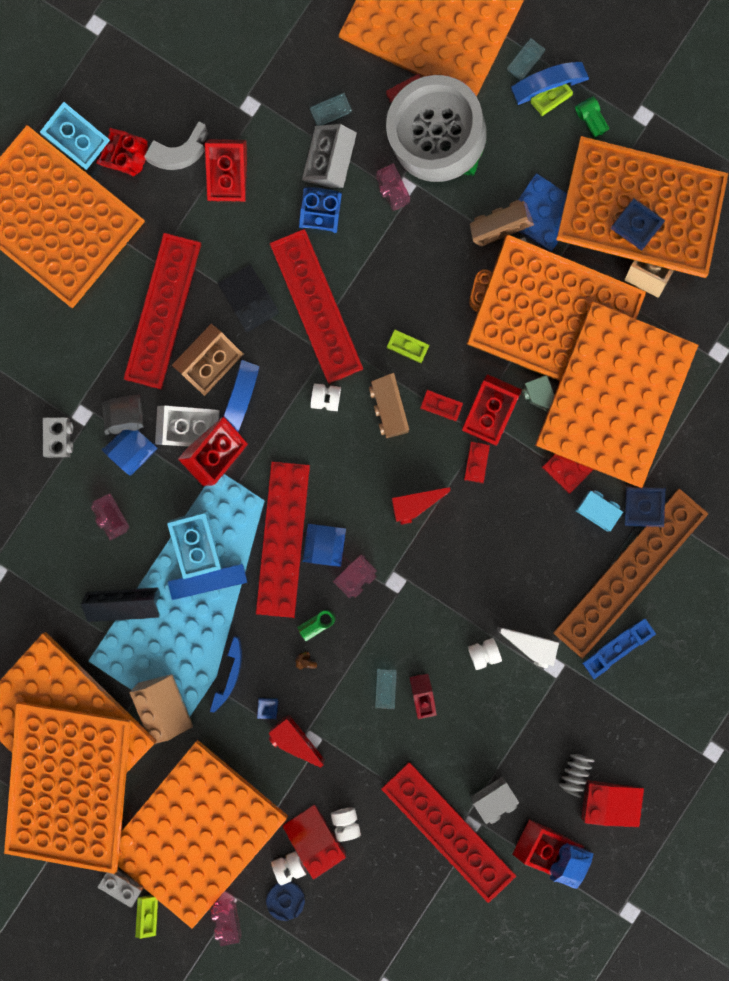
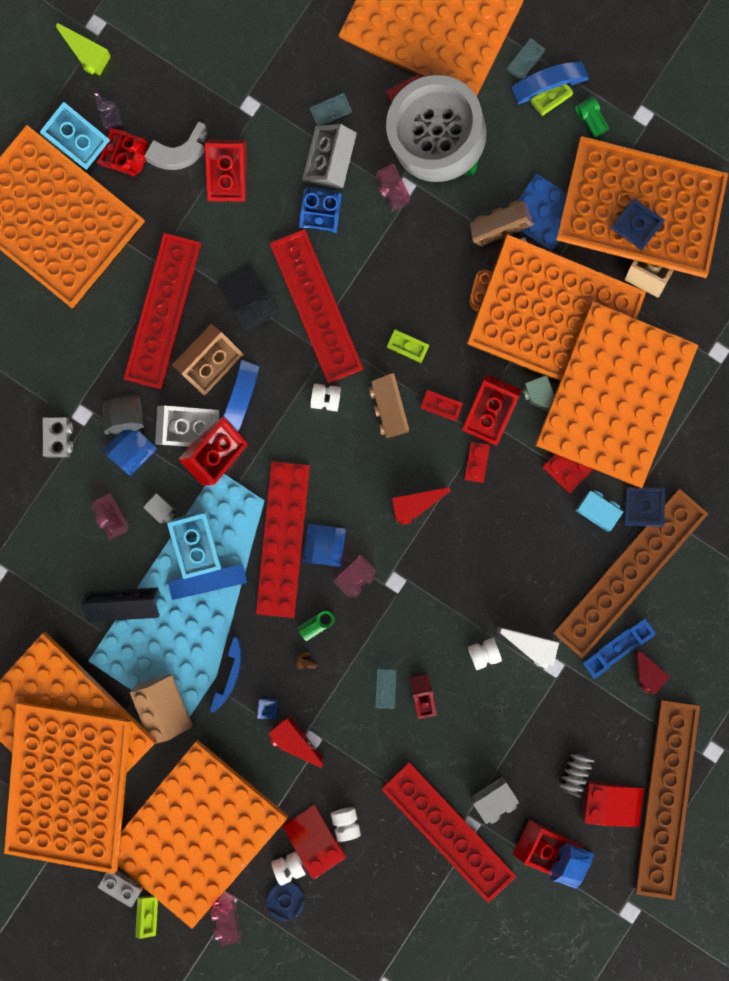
none -> lime slope [56,23,111,76]
none -> clear purple slope [95,94,123,132]
none -> light grey brick [143,493,176,524]
none -> dark red slope [634,650,670,694]
none -> dark orange plate [635,700,700,900]

